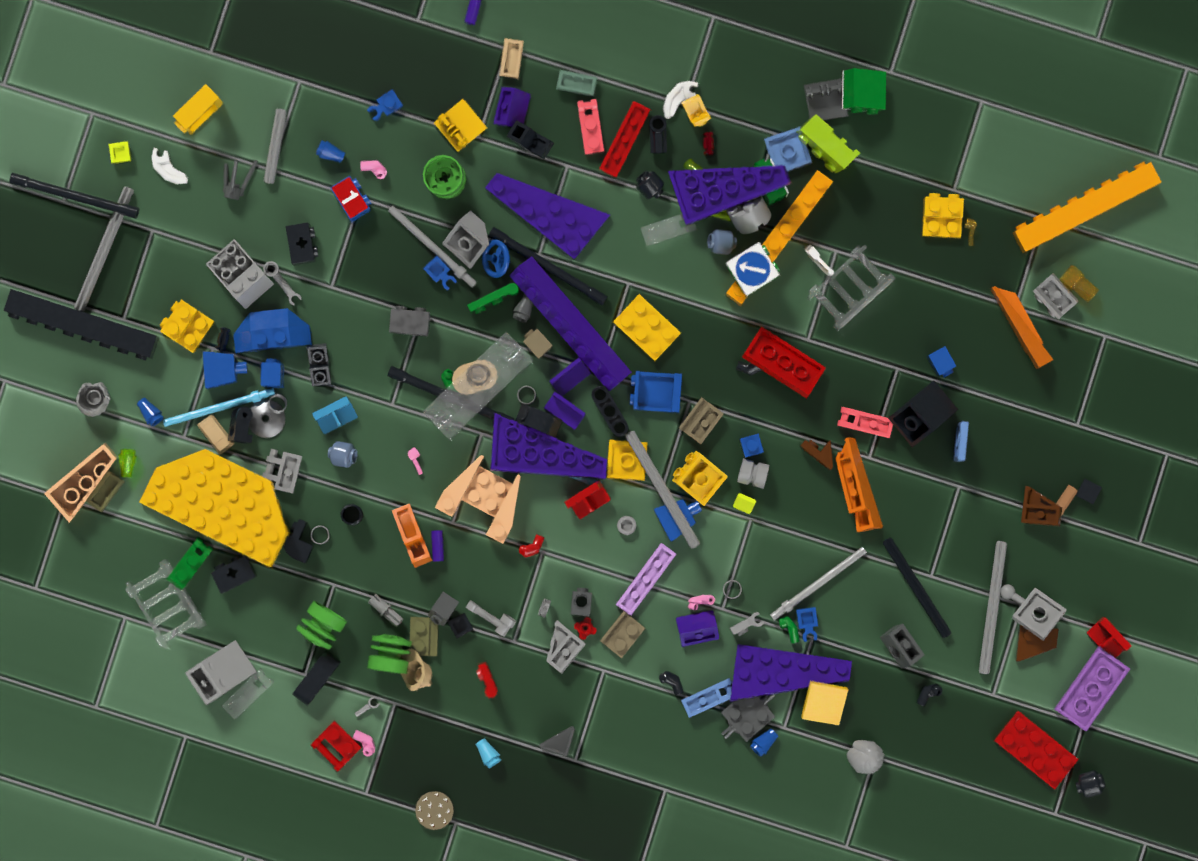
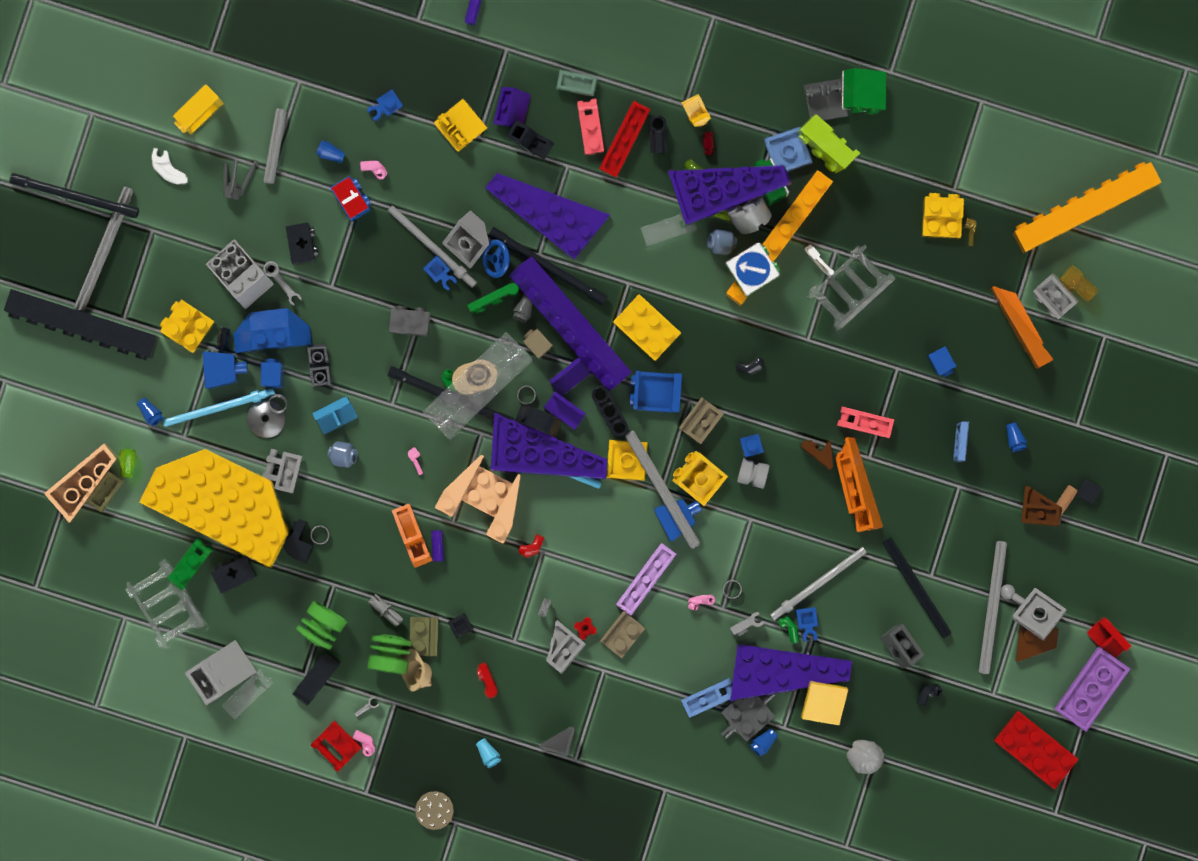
light grey hair [76,382,111,417] -> none
neon yellow plate [109,141,131,164] -> none
tan tile [197,414,235,455] -> none
black leg [227,407,253,444] -> none
black piece [341,504,363,525] -> none
bright green wheel [423,155,467,199] -> none
dark grey brick [428,592,459,626] -> none
light grey brick [466,600,517,637] -> none
tan tile [500,38,524,79] -> none
red panel [564,480,611,519] -> none
dark grey brick [571,588,592,616] -> none
light grey tile [617,516,636,535] -> none
black head [636,170,664,199] -> none
black arm [659,671,684,695] -> none
white piece [663,81,698,119] -> none
dark purple panel [676,610,719,647] -> none
neon yellow slope [733,493,756,514] -> none
red plate [742,326,826,399] -> none
black slope [888,380,958,447] -> none
black head [1076,770,1106,798] -> none
none -> blue cone [1006,422,1027,452]

